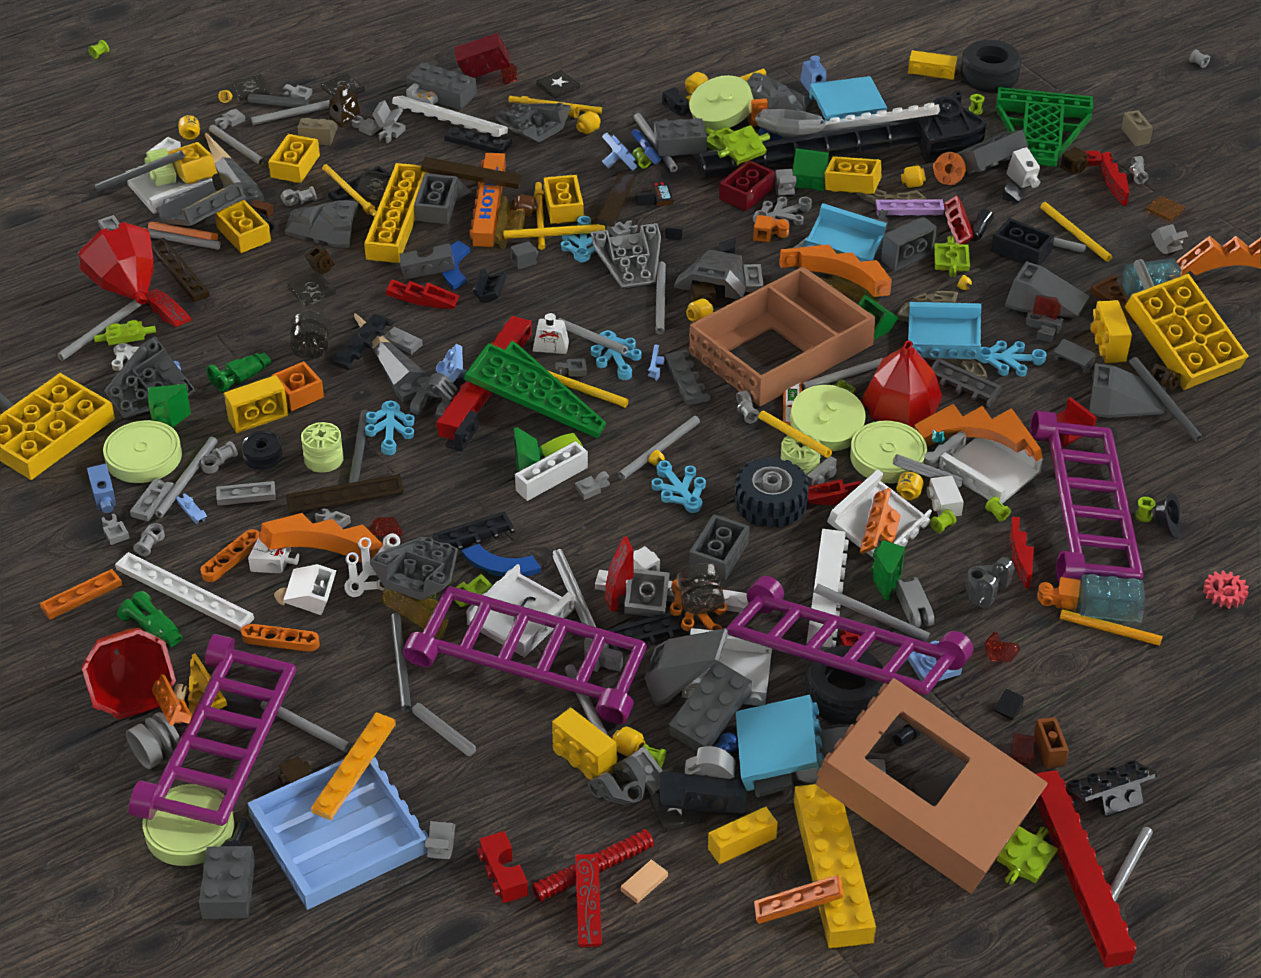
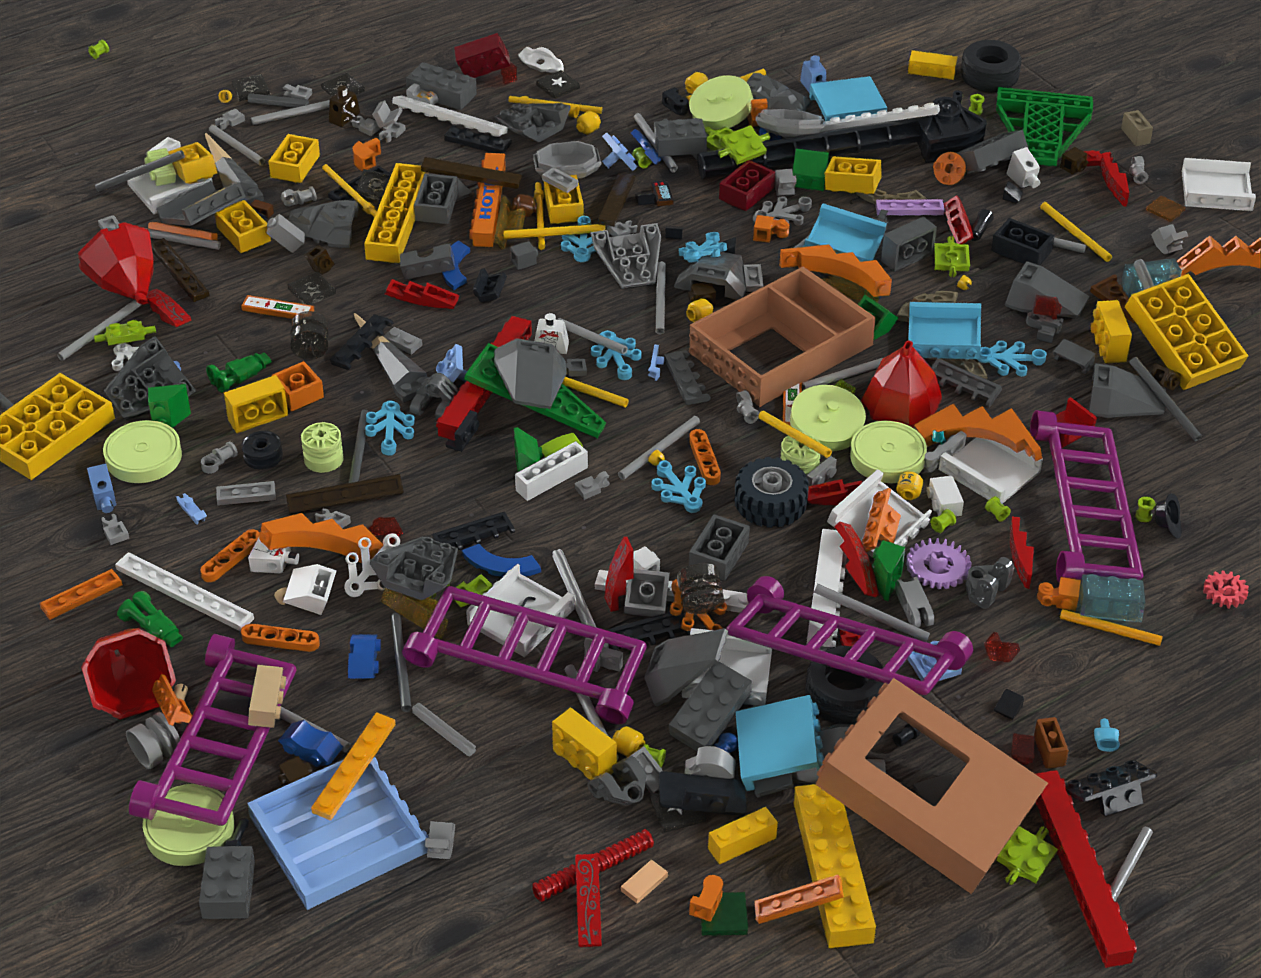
light grey plate [130,478,174,521] -> none
light grey connector [133,523,165,557] -> none
light grey piece [154,437,218,518] -> none
yellow head [178,115,200,139] -> none
yellow wing [188,653,227,714] -> none
dark tan slope [298,118,338,146] -> none
red arch [477,831,528,903] -> none
axle [893,454,963,488] -> none
yellow head [901,165,926,188] -> none
light grey bush [1189,49,1210,68] -> none
none -> tile [241,295,314,321]
none -> tan brick [248,665,286,728]
none -> light grey brick [267,214,305,253]
none -> blue brick [278,720,343,767]
none -> blue brick [348,634,381,678]
none -> orange brick [353,138,381,172]
none -> dark grey wedge [494,338,567,409]
none -> white piece [518,47,564,74]
none -> light grey rock [533,141,601,179]
none -> light grey plate [542,167,578,193]
none -> medium azure plant [678,232,727,263]
none -> orange beam [689,429,721,485]
none -> orange leg [689,875,723,922]
none -> dark green tile [700,892,748,936]
none -> red slope [835,521,879,597]
none -> lavender gear [906,538,972,589]
none -> medium azure piece [1094,718,1120,752]
none -> white panel [1182,158,1256,211]

